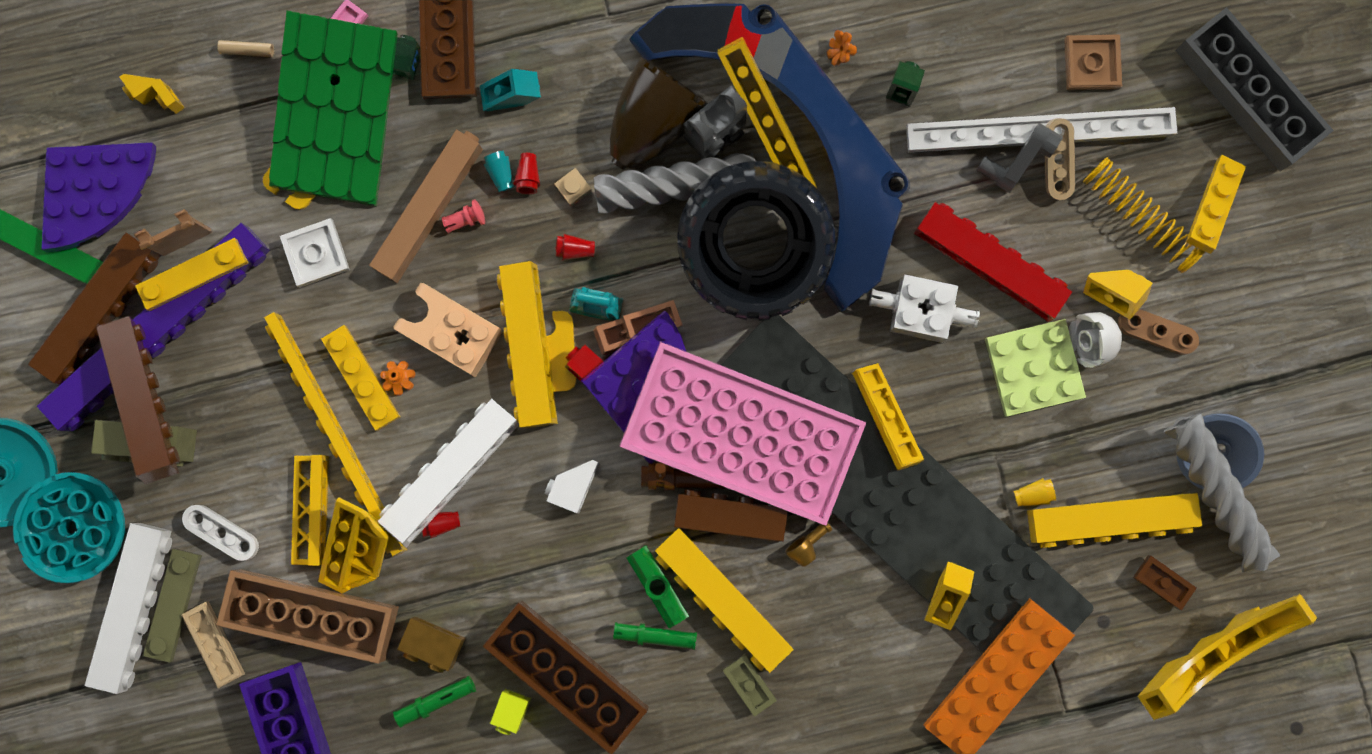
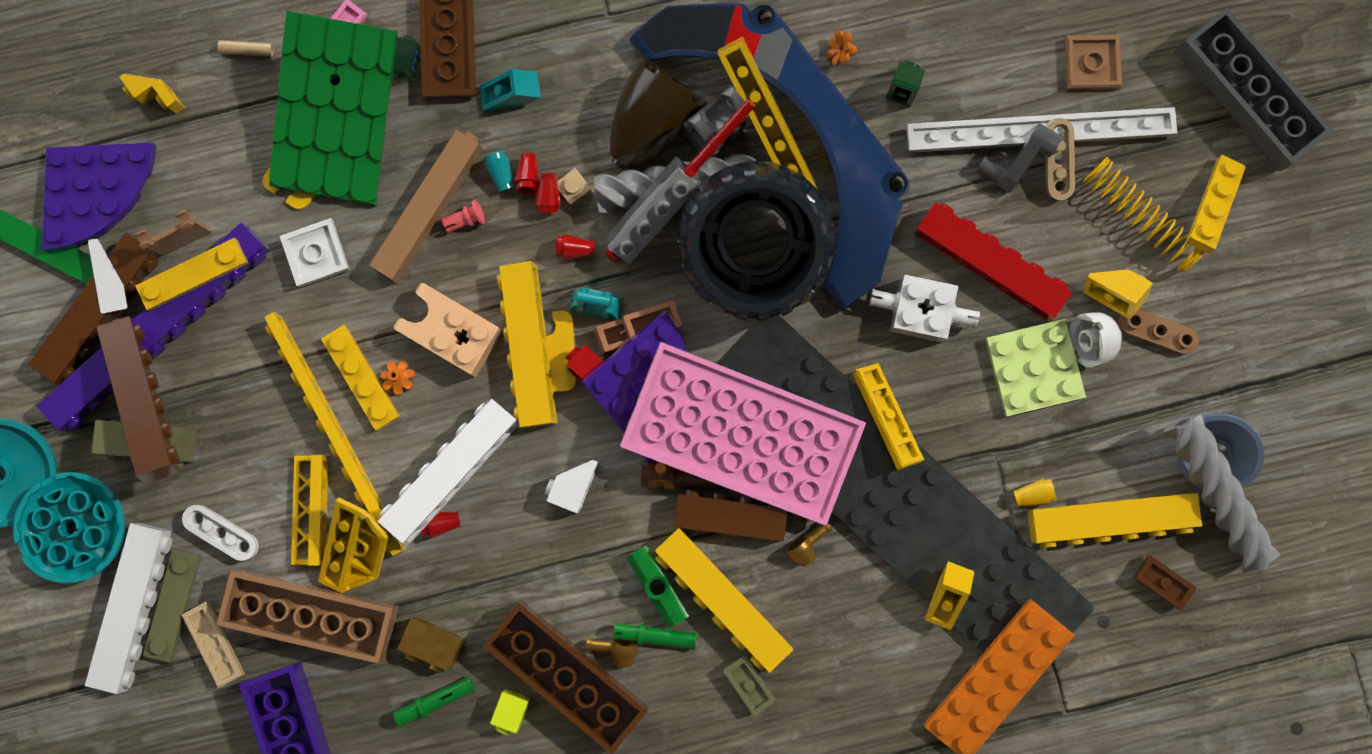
yellow arch [1138,594,1317,720] -> none
none -> white sticker [88,239,127,314]
none -> red cone [534,172,561,213]
none -> pearl gold bar [586,638,638,667]
none -> light grey piece [606,99,756,264]

